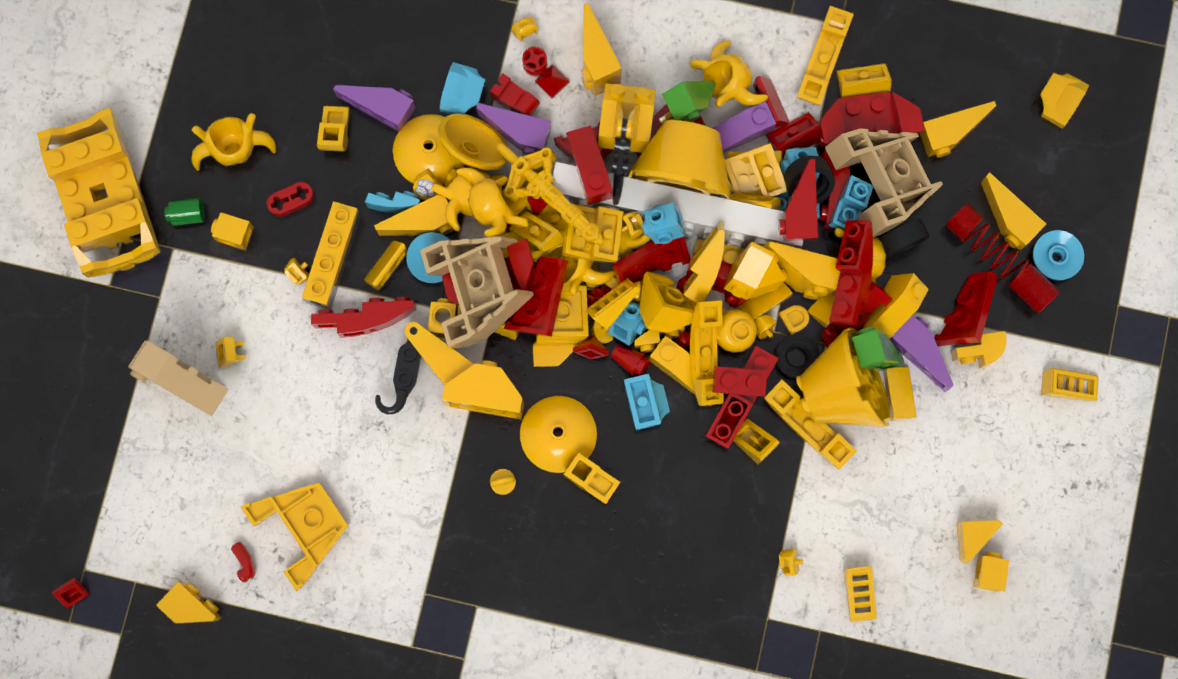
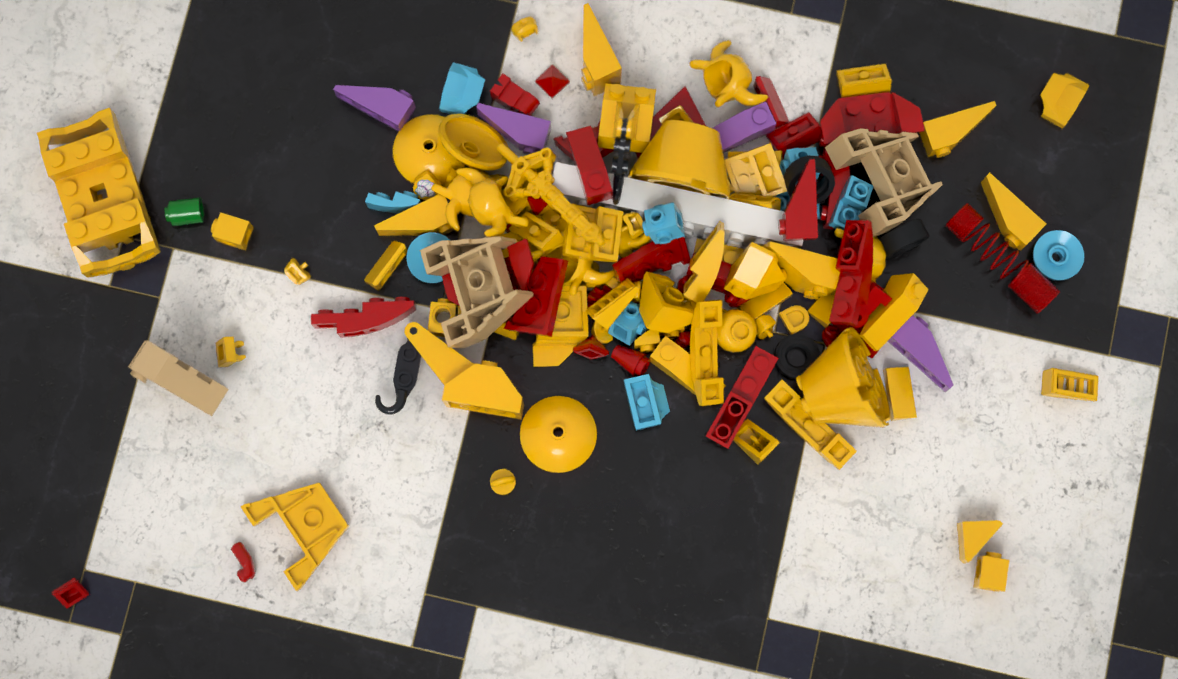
yellow slope [156,581,222,623] -> none
yellow piece [191,113,277,171] -> none
red beam [267,182,315,217] -> none
yellow piece [302,201,361,310] -> none
yellow brick [317,106,350,152] -> none
red wheel [522,47,547,77] -> none
yellow brick [563,452,620,504] -> none
bright green slope [662,80,716,122] -> none
red plate [712,366,767,397] -> none
yellow piece [779,548,803,576] -> none
yellow slope [796,6,854,106] -> none
yellow slope [843,566,877,622] -> none
bright green slope [852,327,905,371] -> none
red wing [934,271,998,346] -> none
yellow brick [951,331,1007,369] -> none

